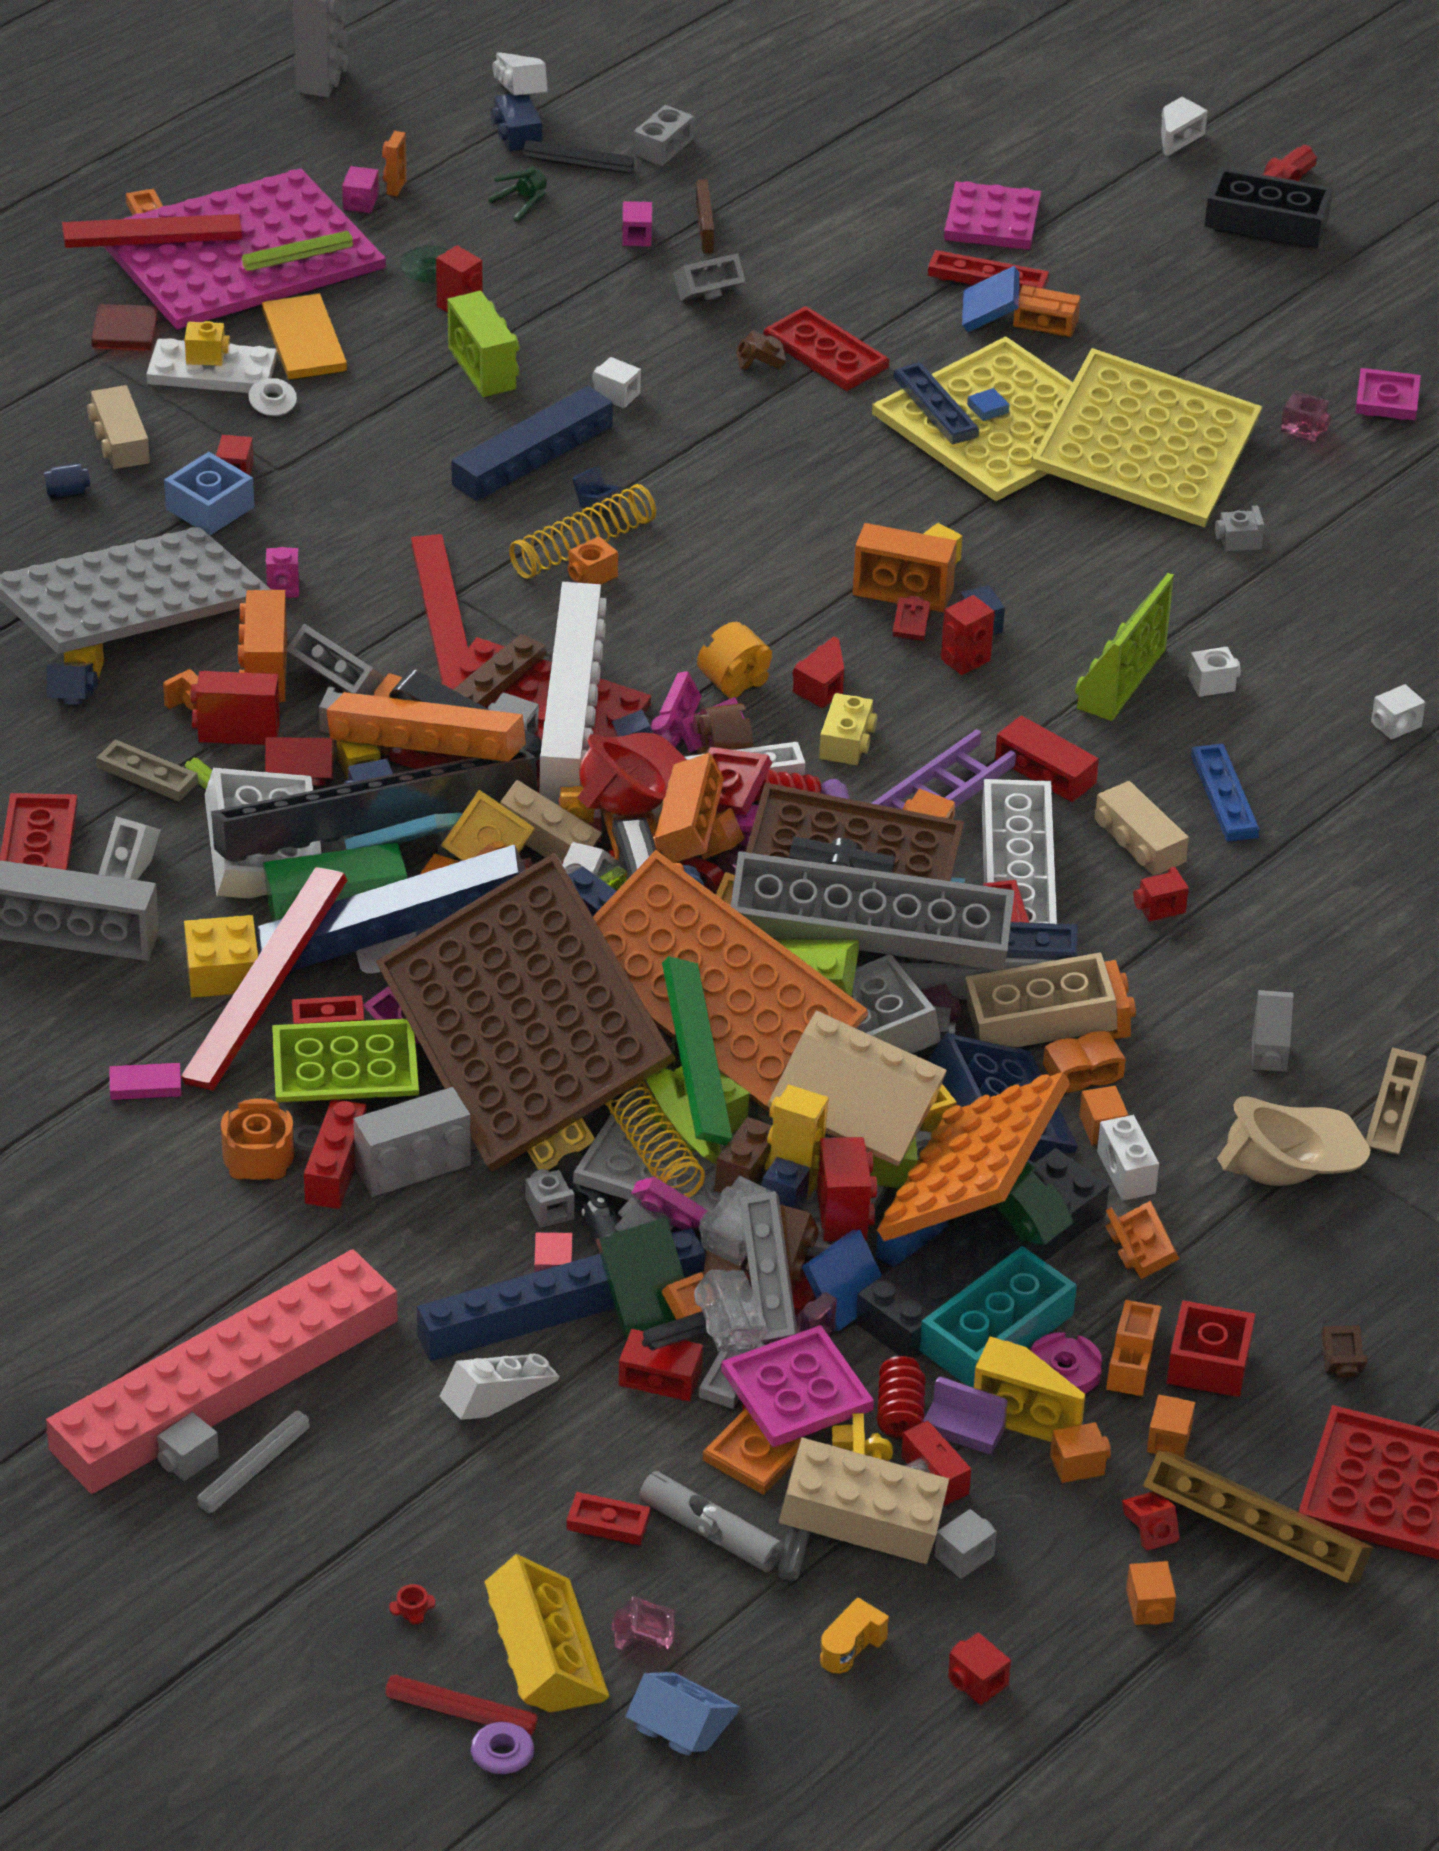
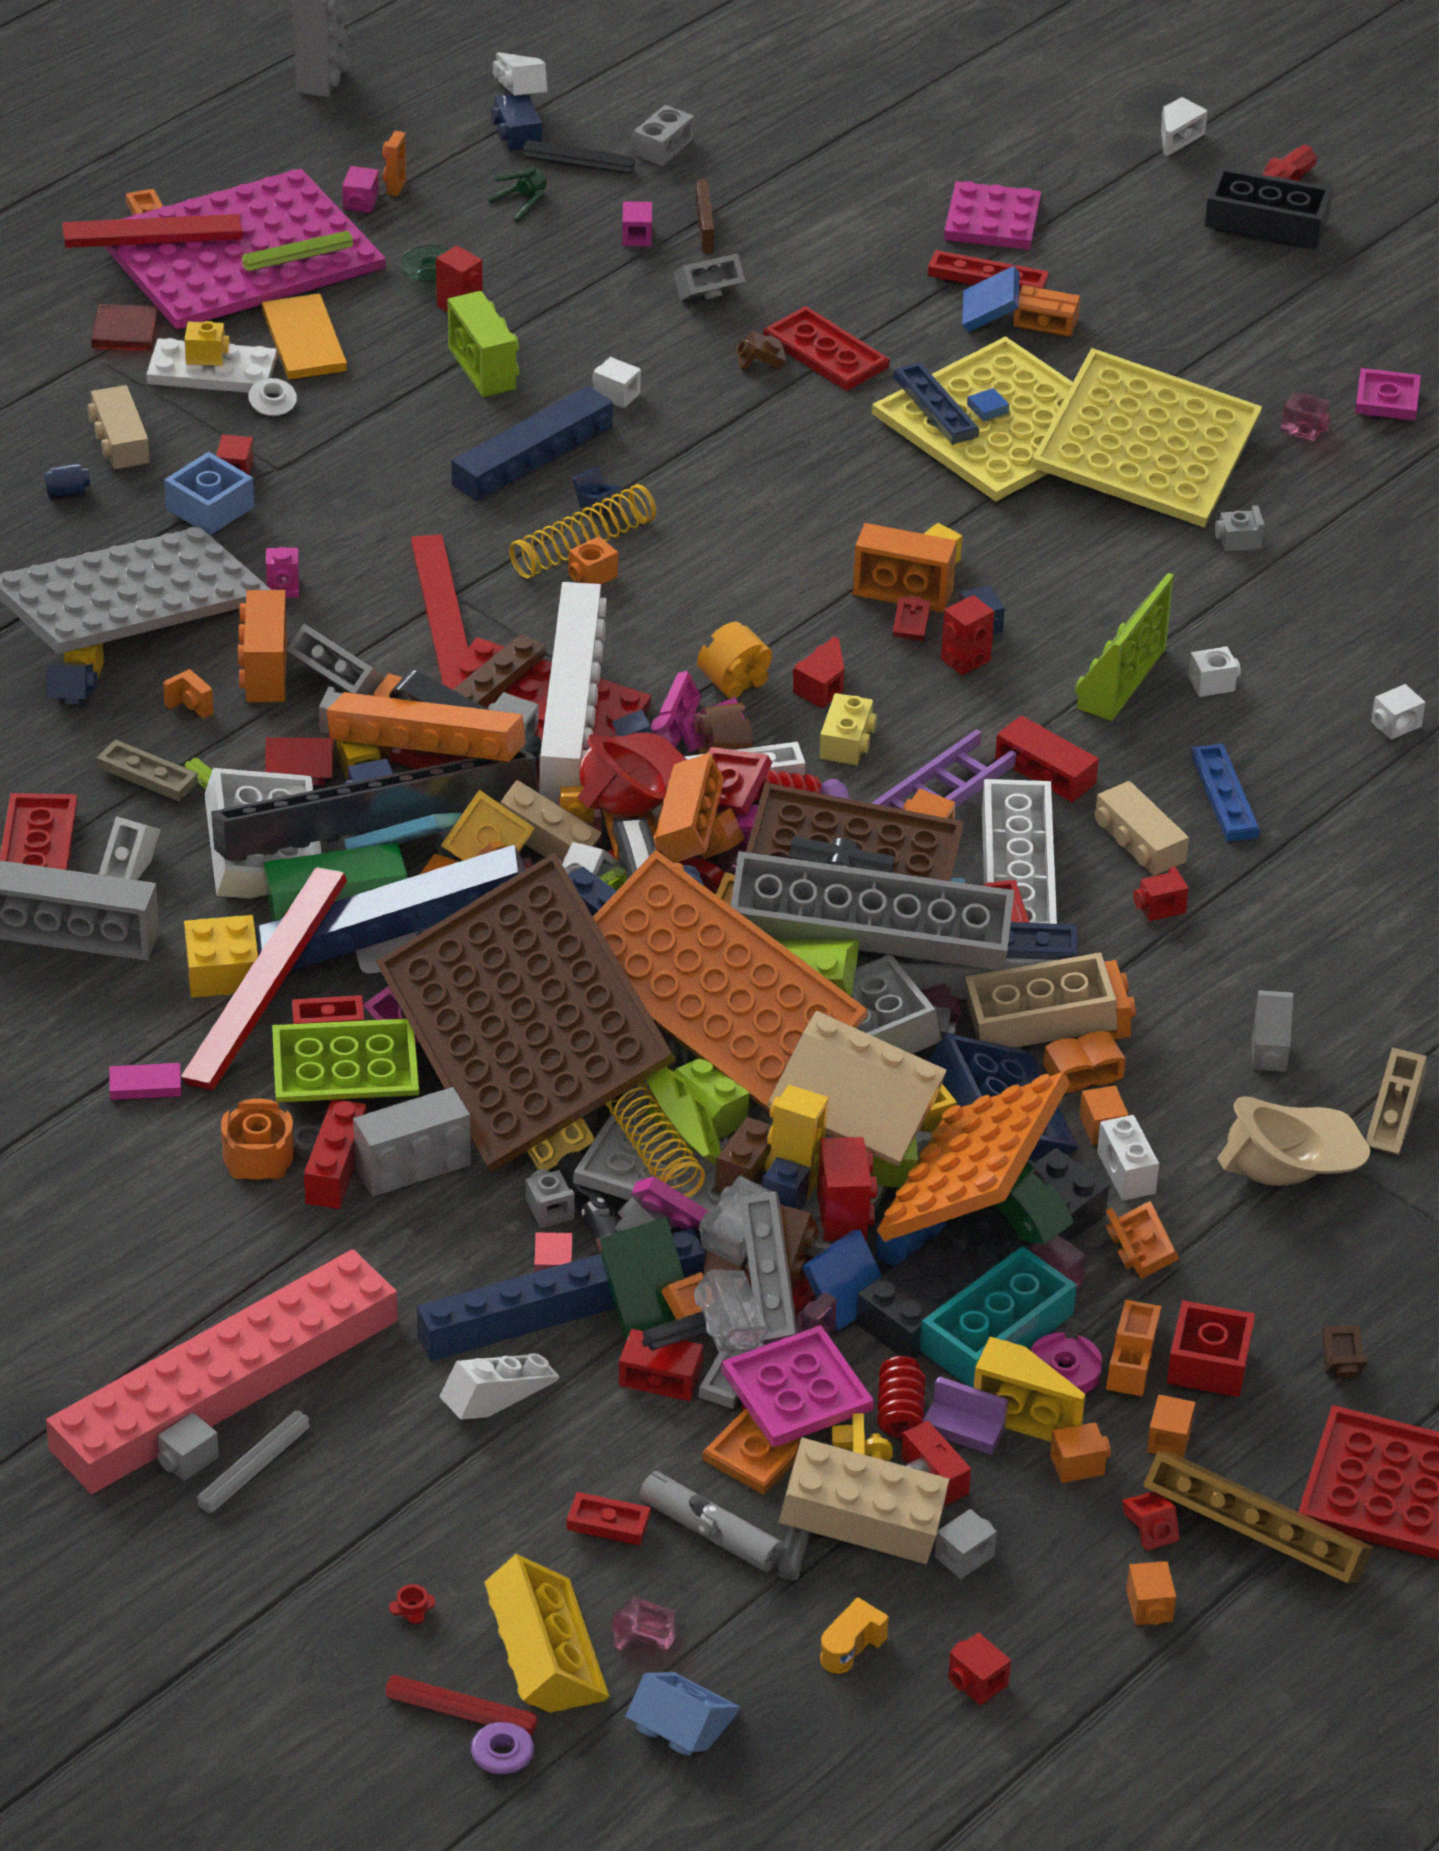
red brick [190,671,280,745] -> none
green tile [662,956,733,1146] -> none
none -> clear pink brick [1029,1235,1086,1289]

